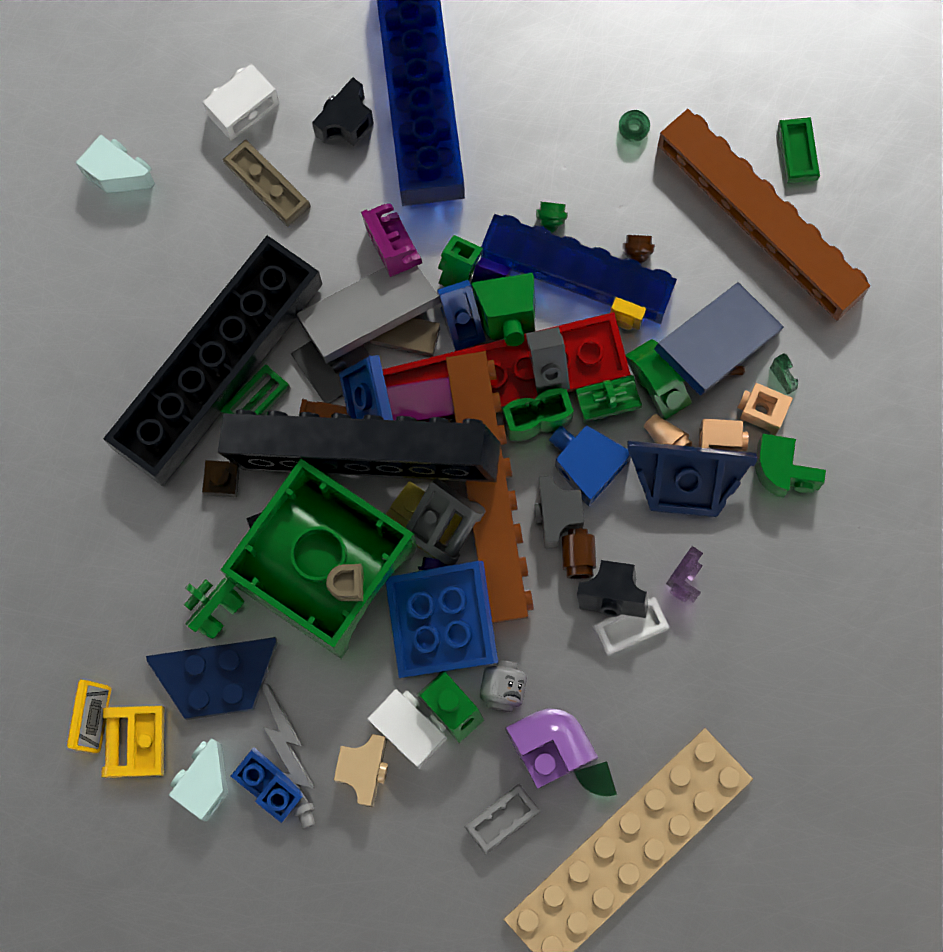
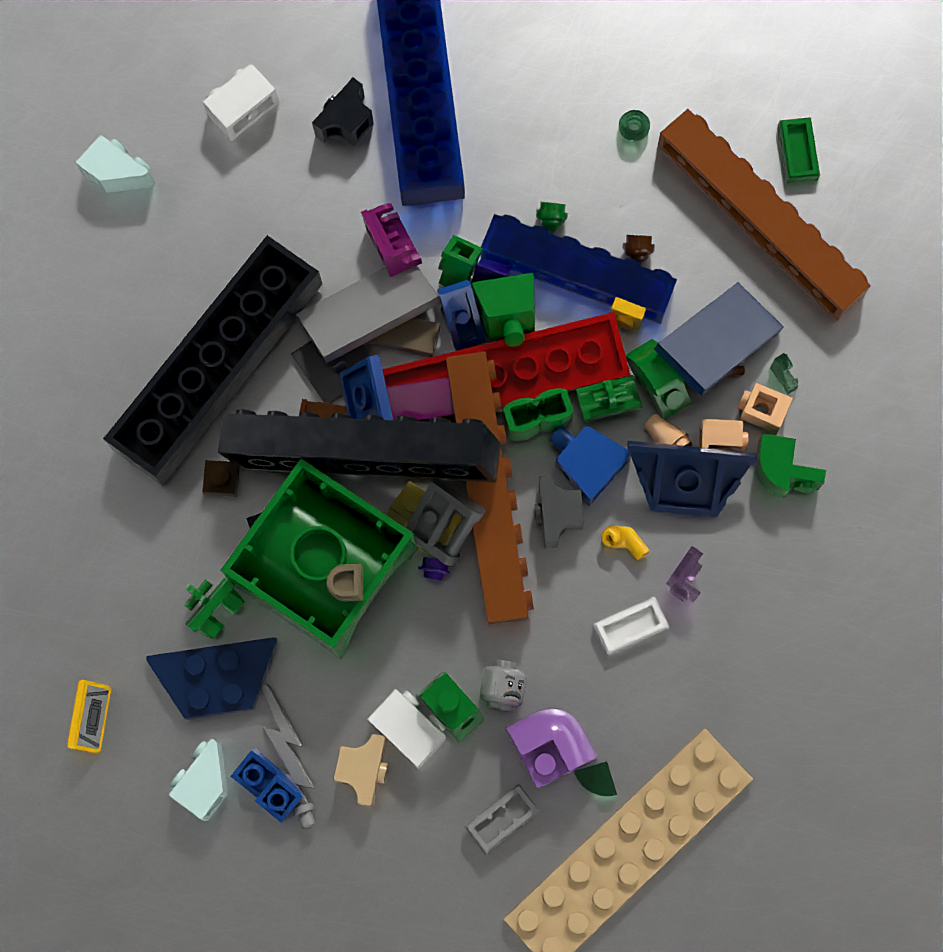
yellow plate [101,706,165,778] -> none
green tile [221,364,291,415] -> none
dark tan tile [222,139,311,227] -> none
blue plate [385,561,498,678] -> none
dark grey brick [526,327,570,395] -> none
reddish brown brick [561,528,597,579] -> none
black brick [577,560,648,618] -> none
none -> yellow arm [601,526,650,561]

